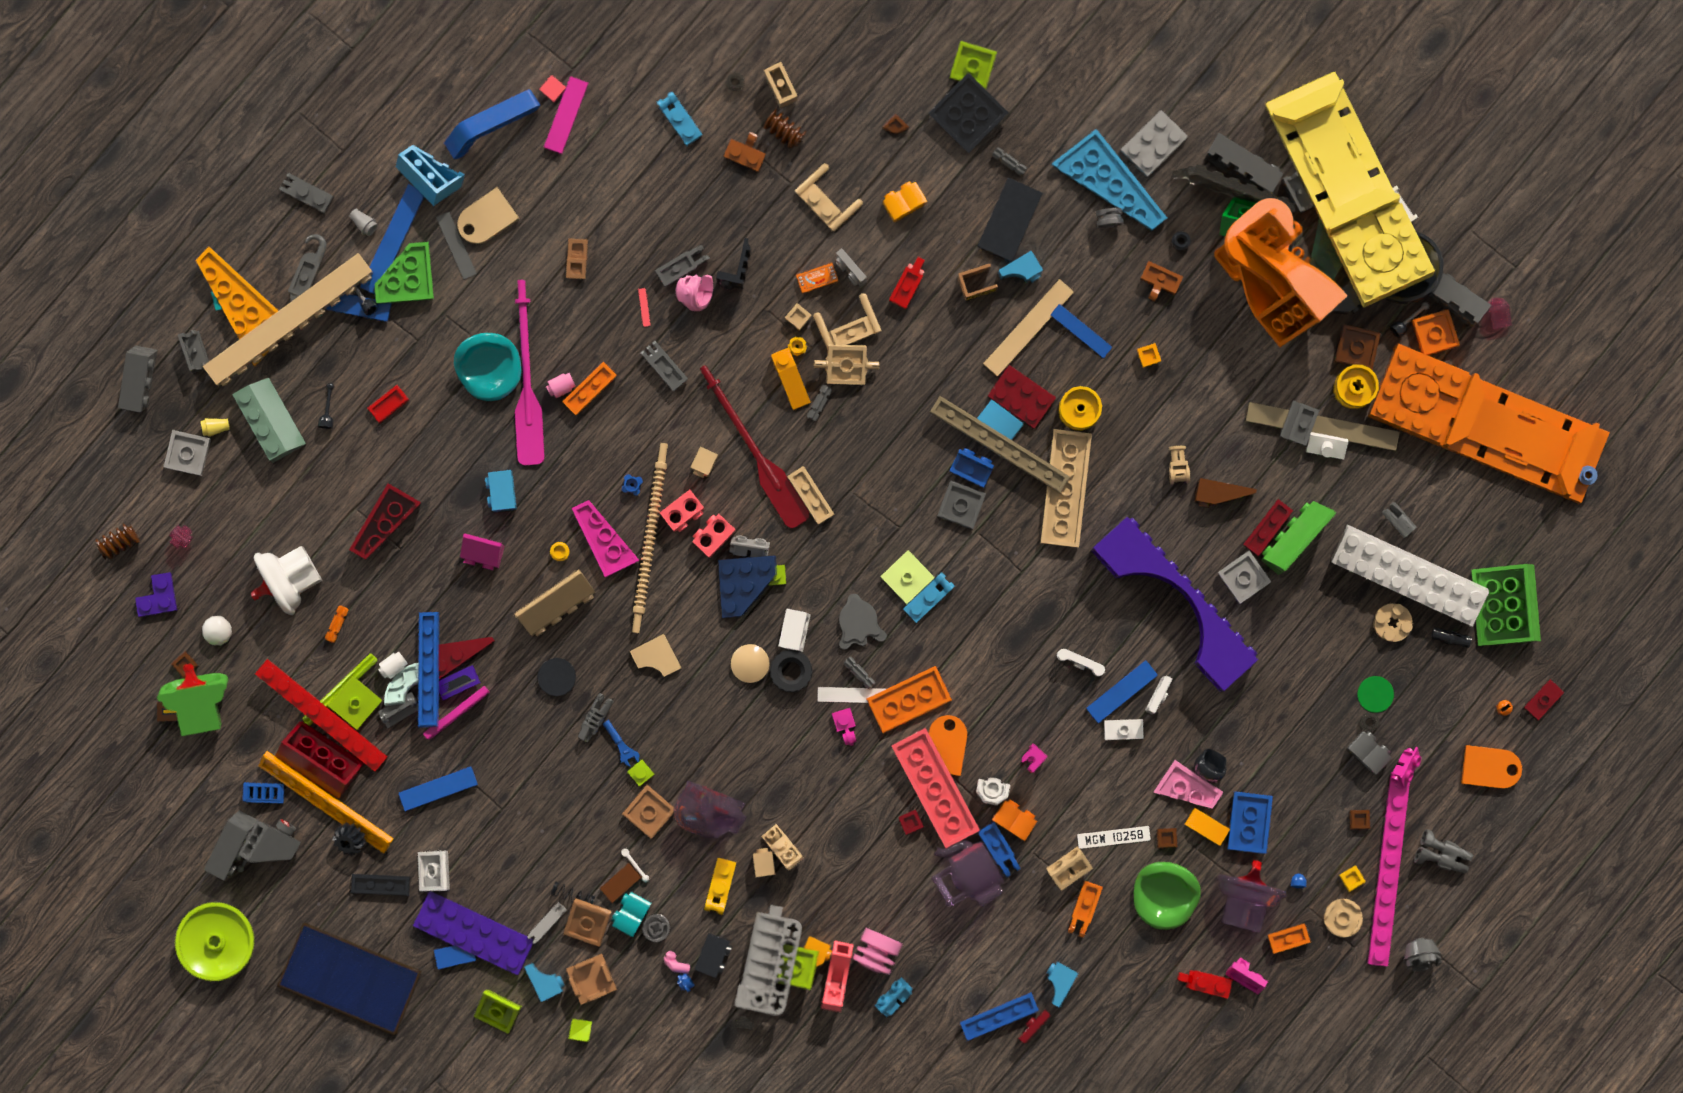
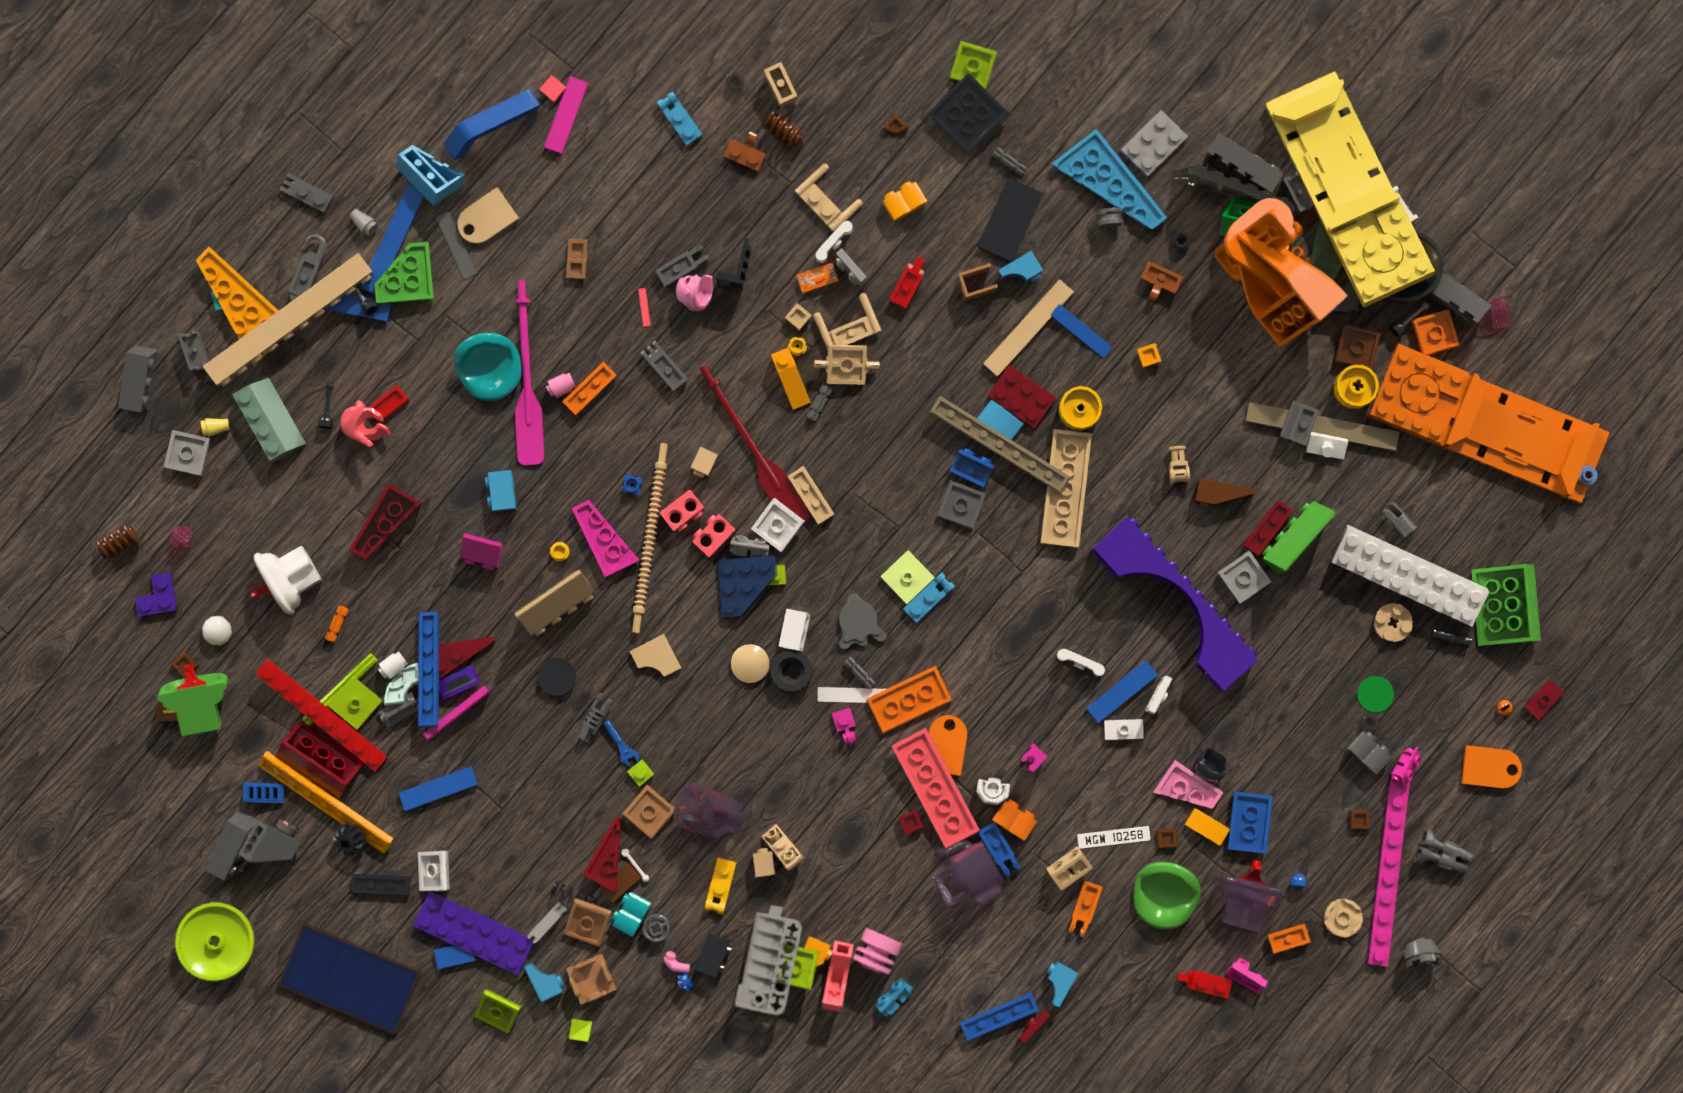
yellow tile [1339,865,1366,892] -> none
none -> coral piece [340,400,391,447]
none -> dark red wing [583,816,622,893]
none -> white plate [751,498,805,552]
none -> white plate [816,221,852,263]

